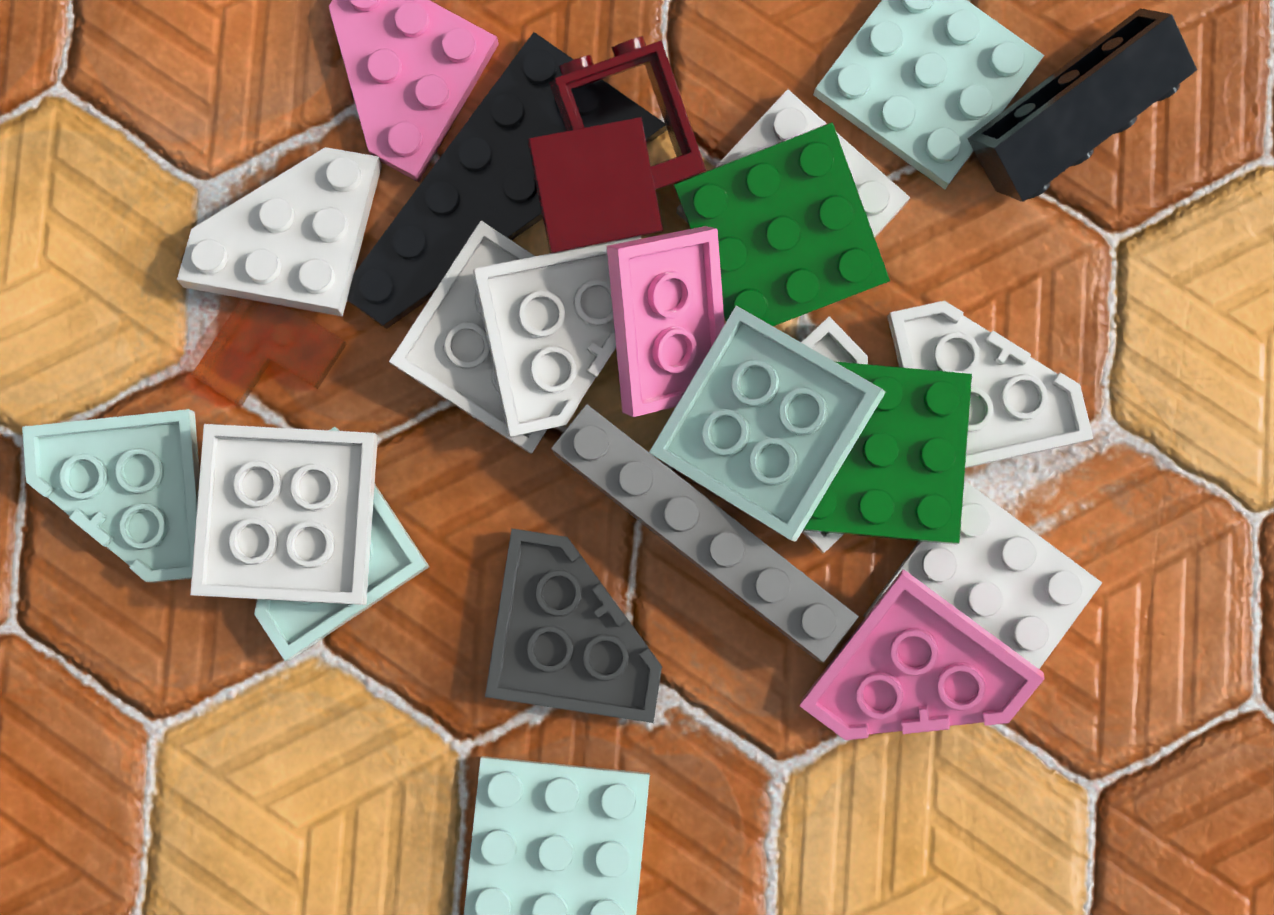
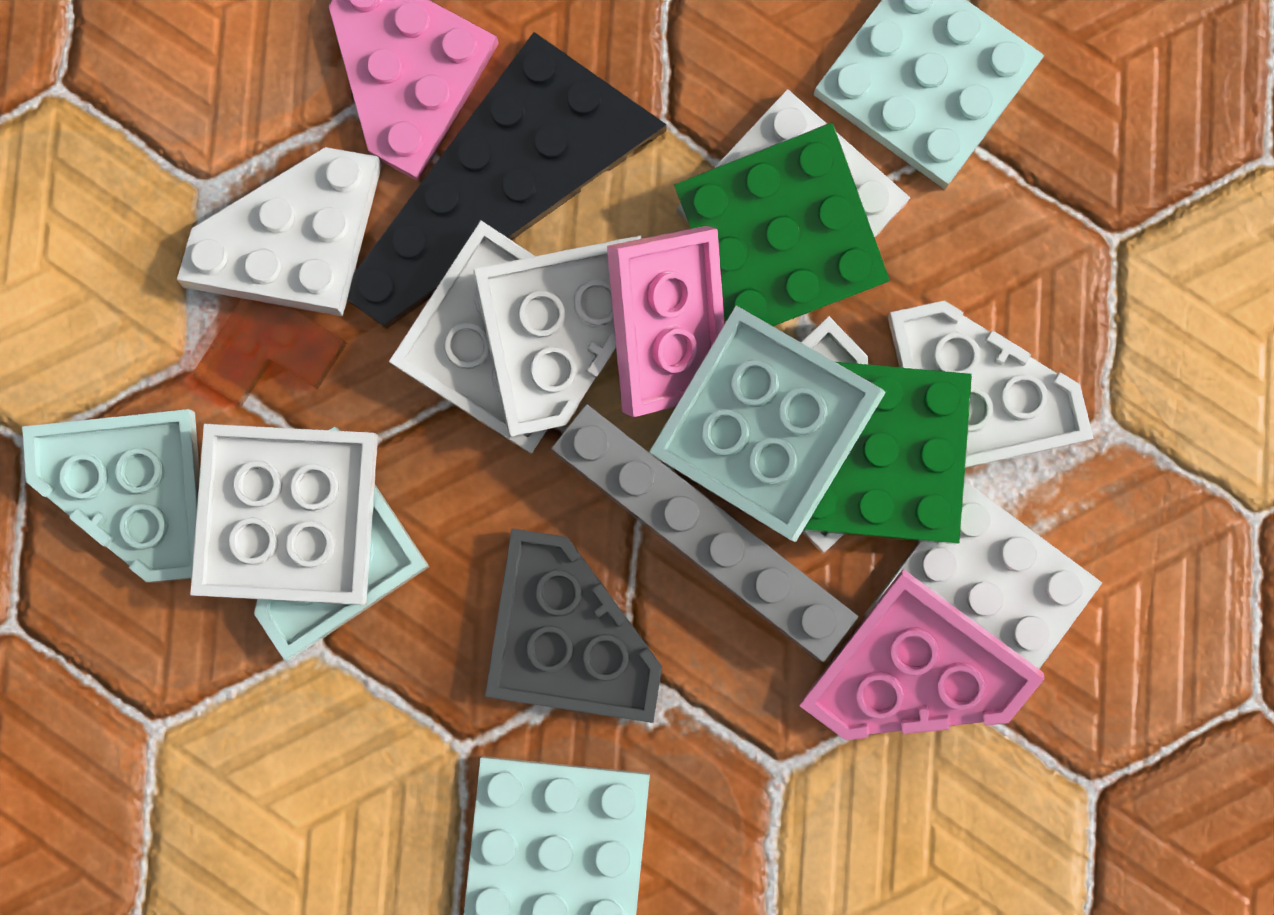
dark red tile [527,117,663,253] -> none
dark red window [549,36,706,189] -> none
black brick [967,8,1197,202] -> none

